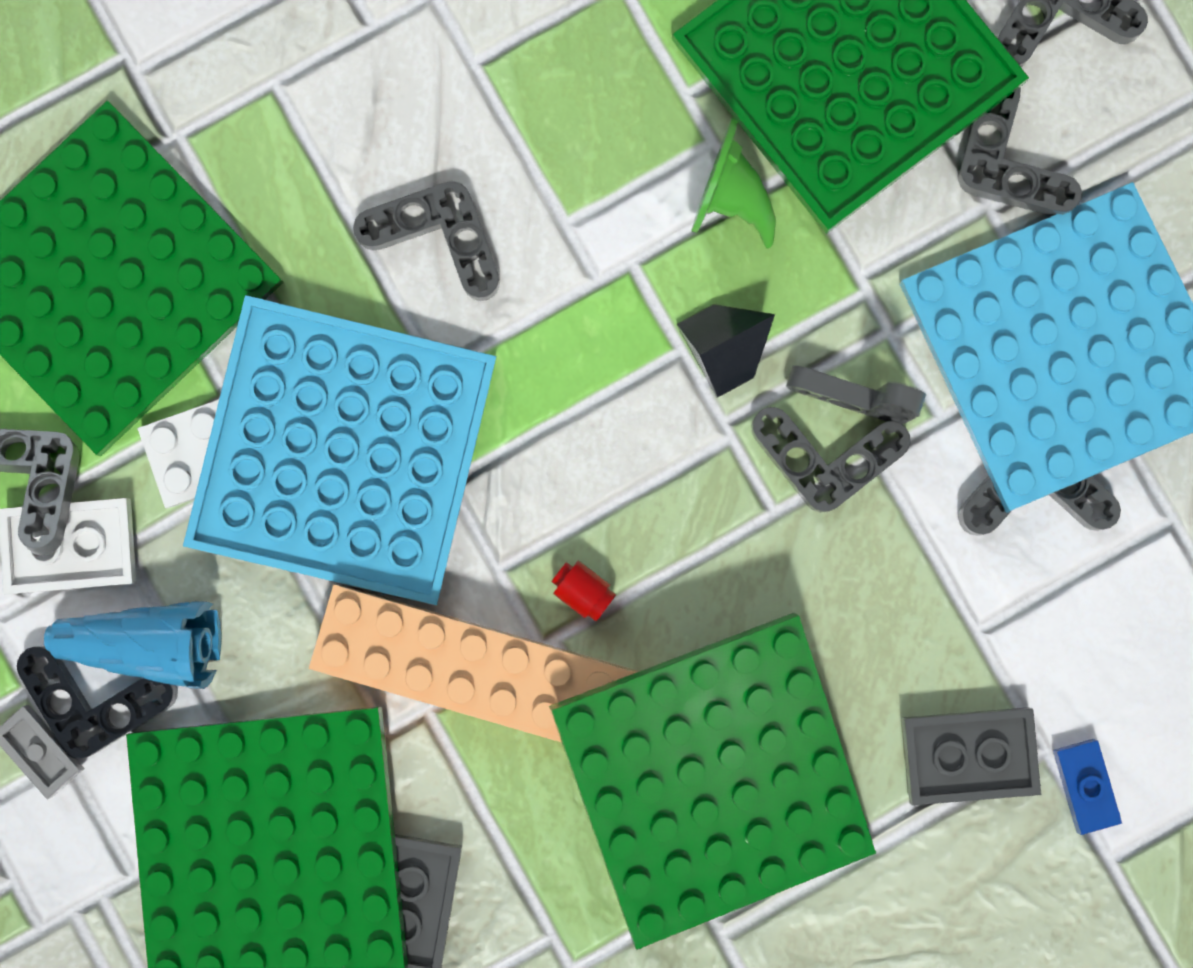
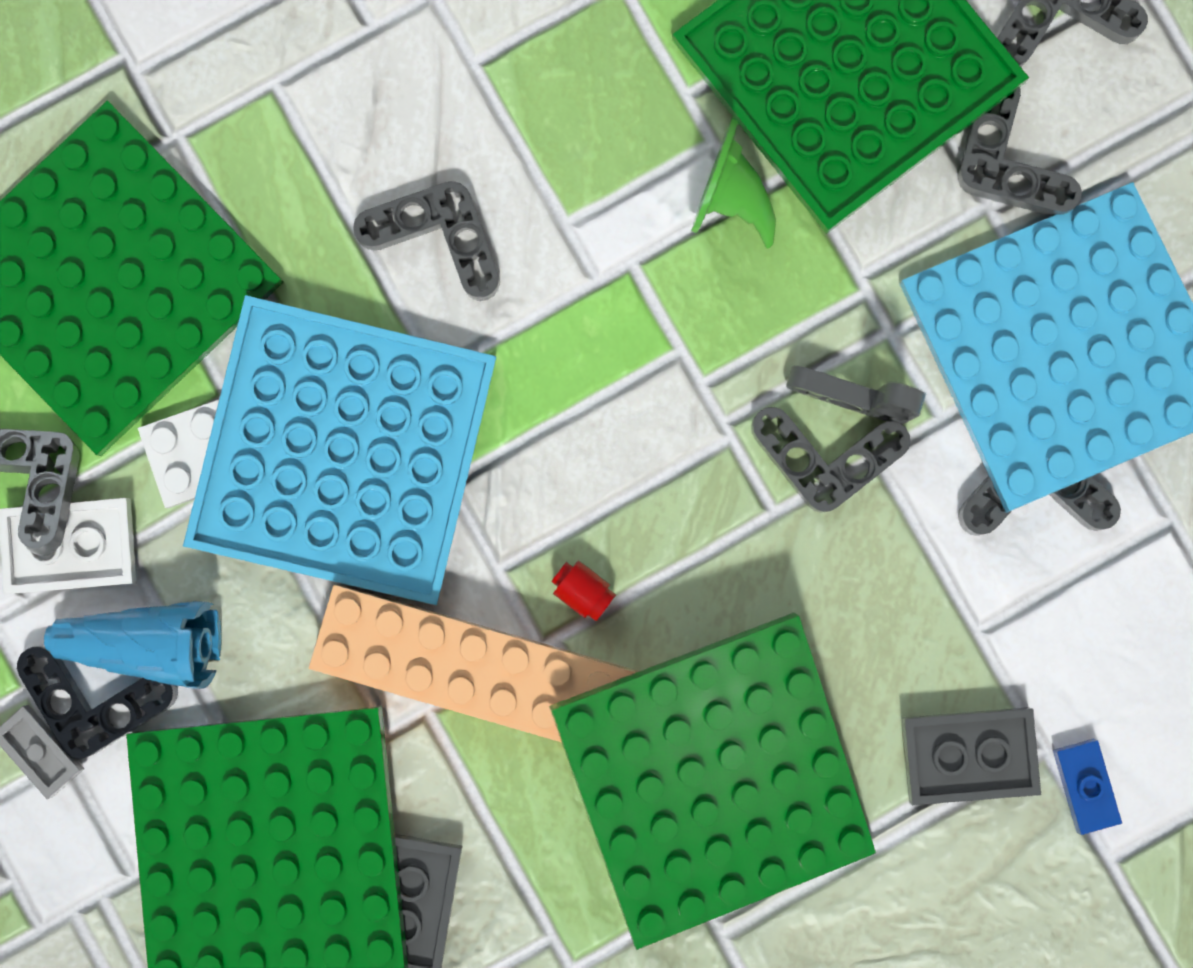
black slope [677,304,775,398] -> none

